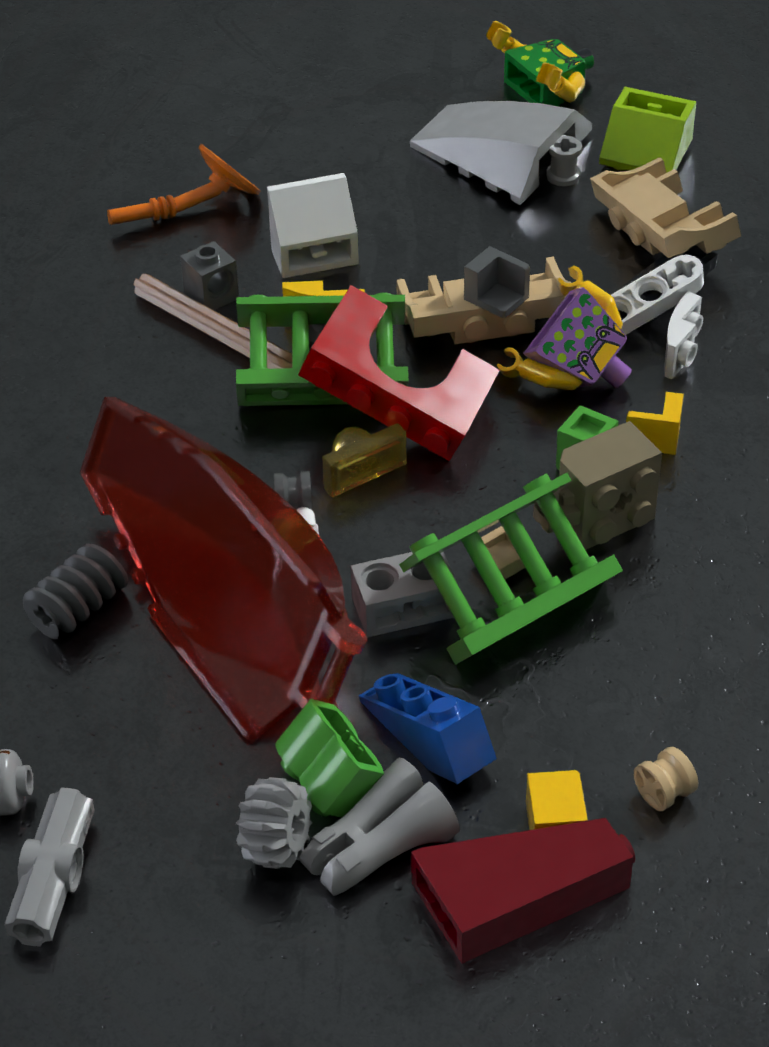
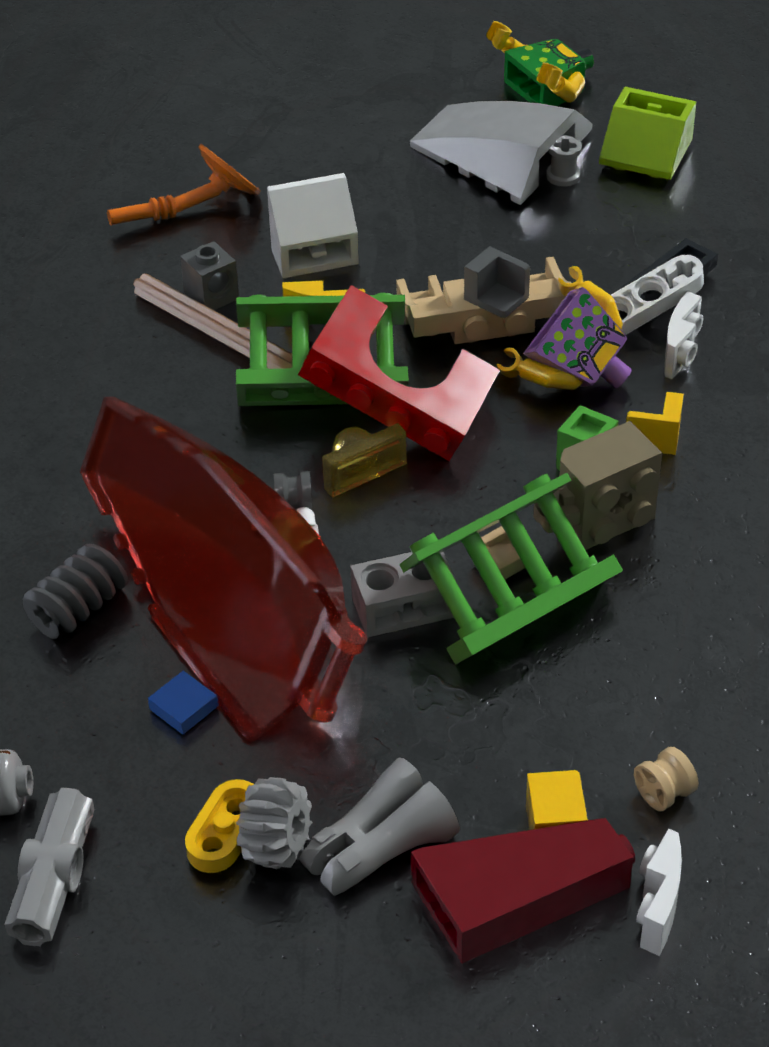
bright green brick [275,699,384,817] -> none
blue slope [359,673,497,784] -> none
tan bracket [590,157,741,258] -> none
none -> blue tile [148,670,218,734]
none -> yellow plate [185,779,254,873]
none -> white slope [636,829,682,956]

